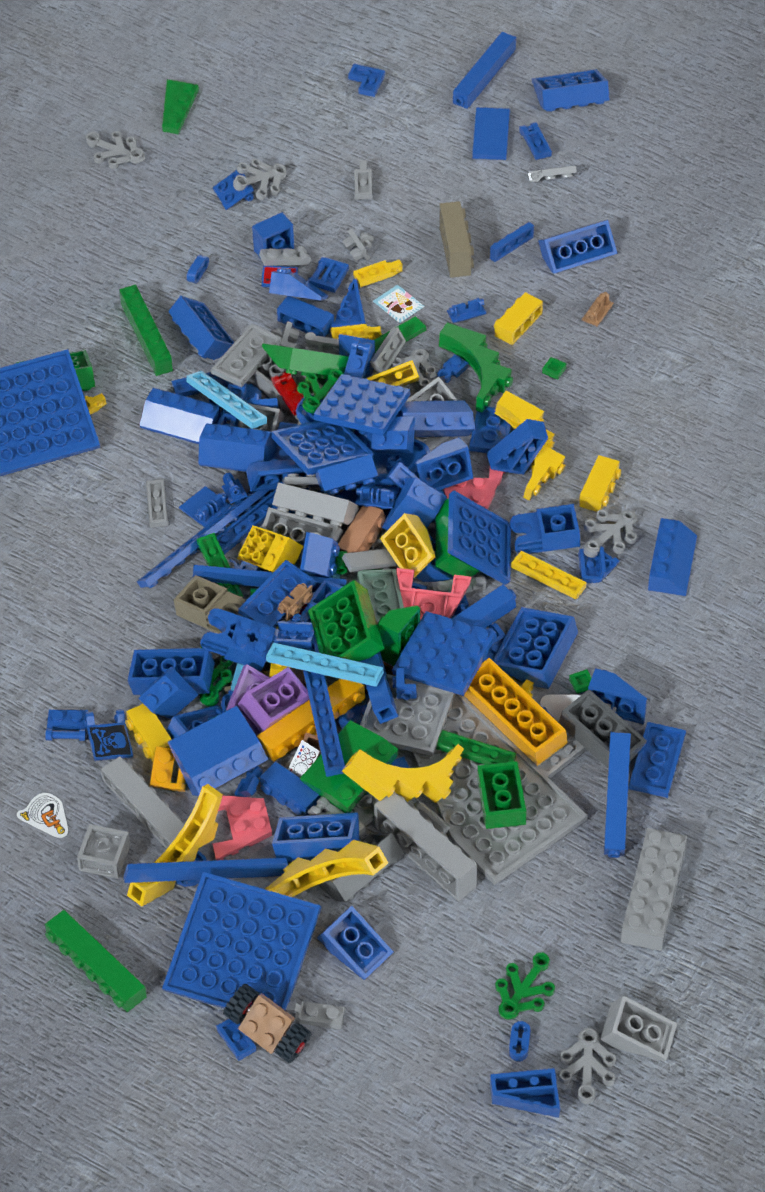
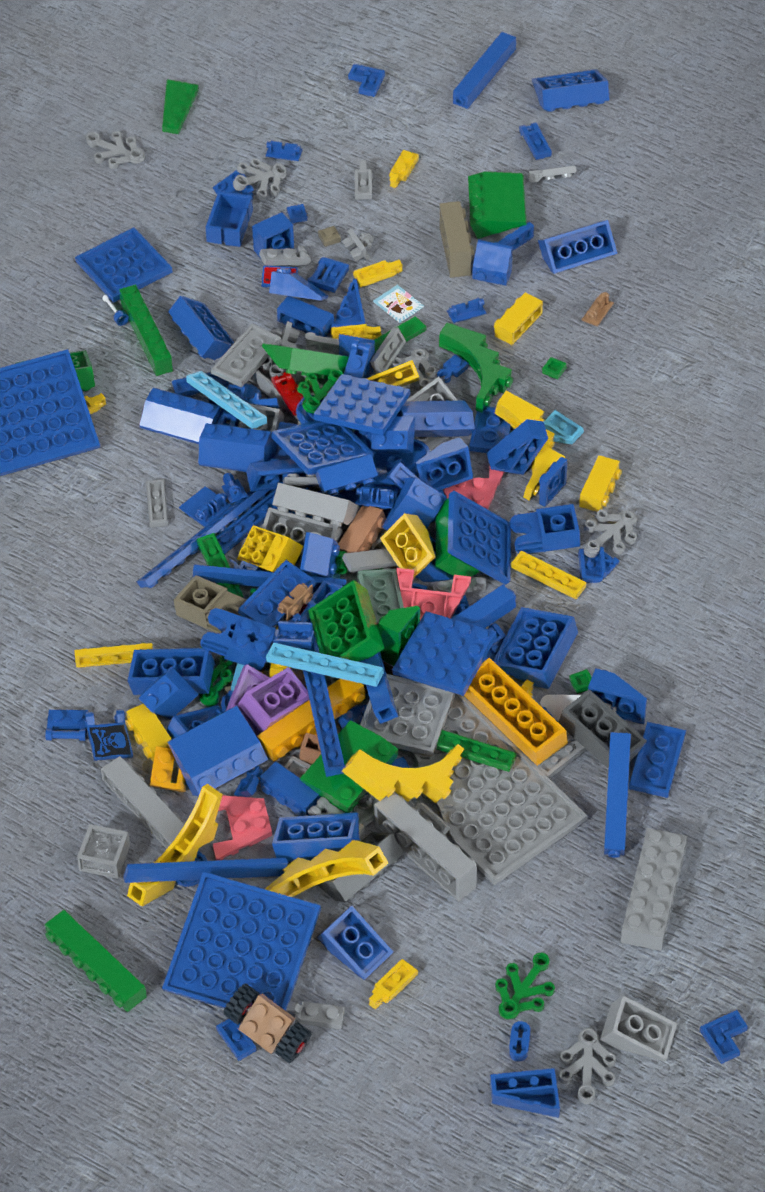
sticker [17,793,68,838] -> none
blue beam [186,255,209,284] -> none
white sticker [288,740,320,778] -> none
blue bracket [392,668,417,700] -> none
blue tile [472,107,510,160] -> none
green brick [477,761,526,829] -> none
blue slope [648,518,697,596] -> none
none -> yellow plate [74,643,153,668]
none -> blue plate [75,227,173,303]
none -> blue hinge [102,295,129,326]
none -> blue piece [205,191,253,247]
none -> blue hinge [265,140,303,161]
none -> blue plate [286,204,307,223]
none -> dark tan plate [318,226,341,247]
none -> yellow hinge [369,959,418,1010]
none -> yellow hinge [389,150,419,188]
none -> green slope [468,171,527,239]
none -> slope [473,240,513,286]
none -> blue plate [538,457,567,507]
none -> medium azure wing [544,410,584,444]
none -> blue plate [700,1010,748,1064]

